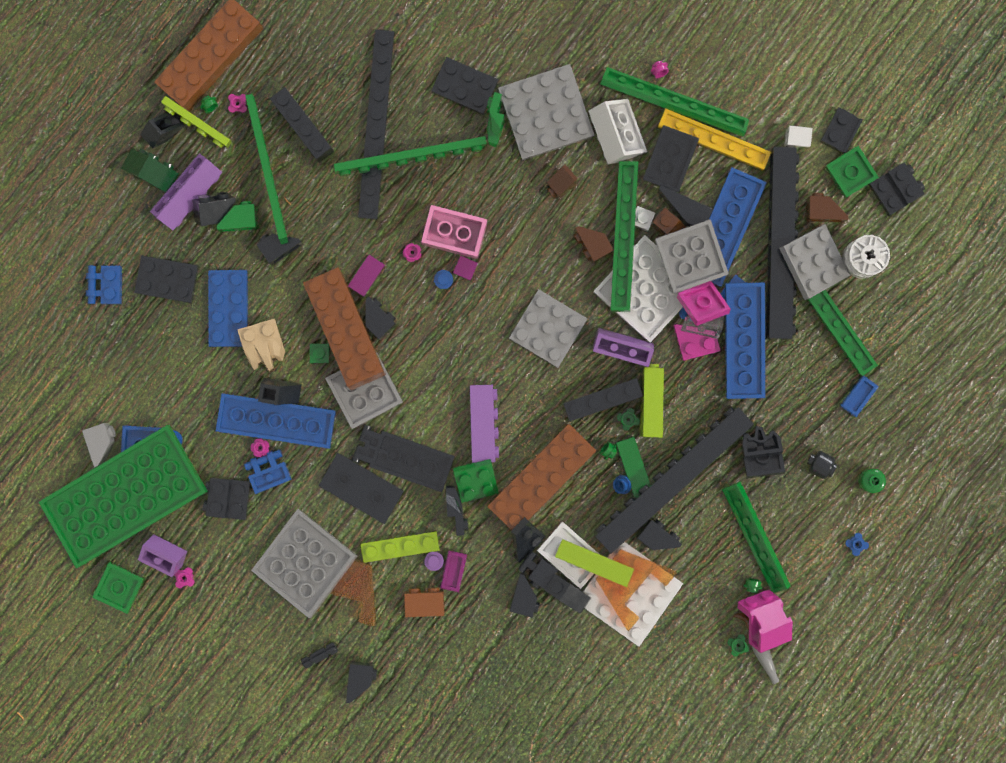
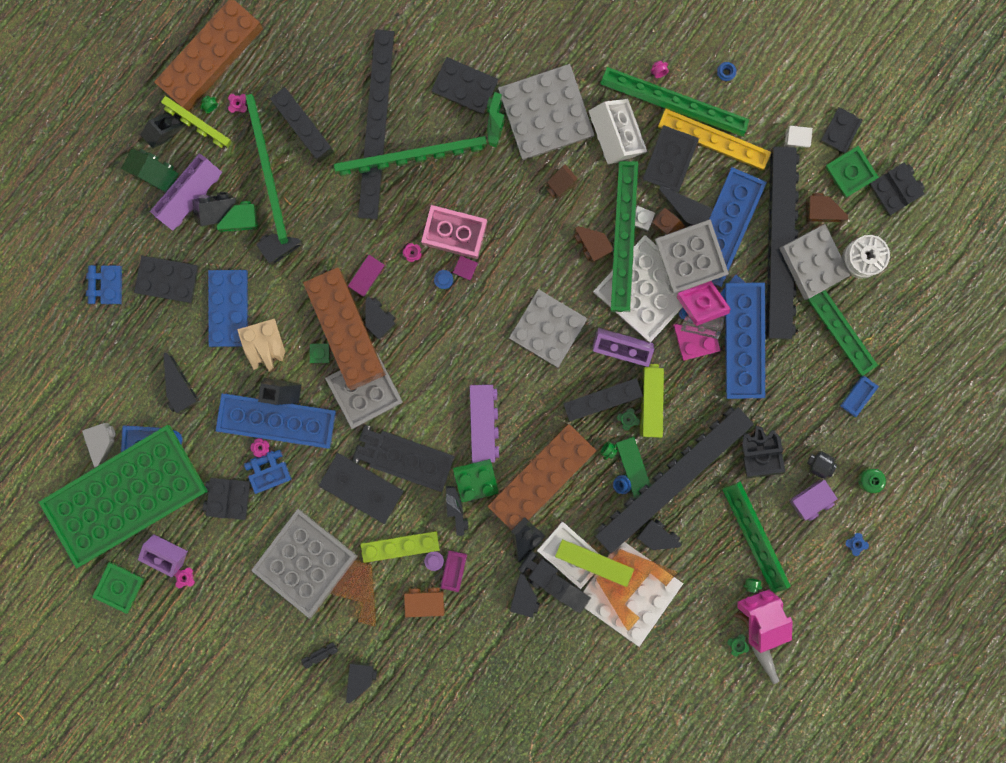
none -> black slope [163,352,200,414]
none -> blue plate [717,62,736,81]
none -> medium lavender brick [789,479,837,521]

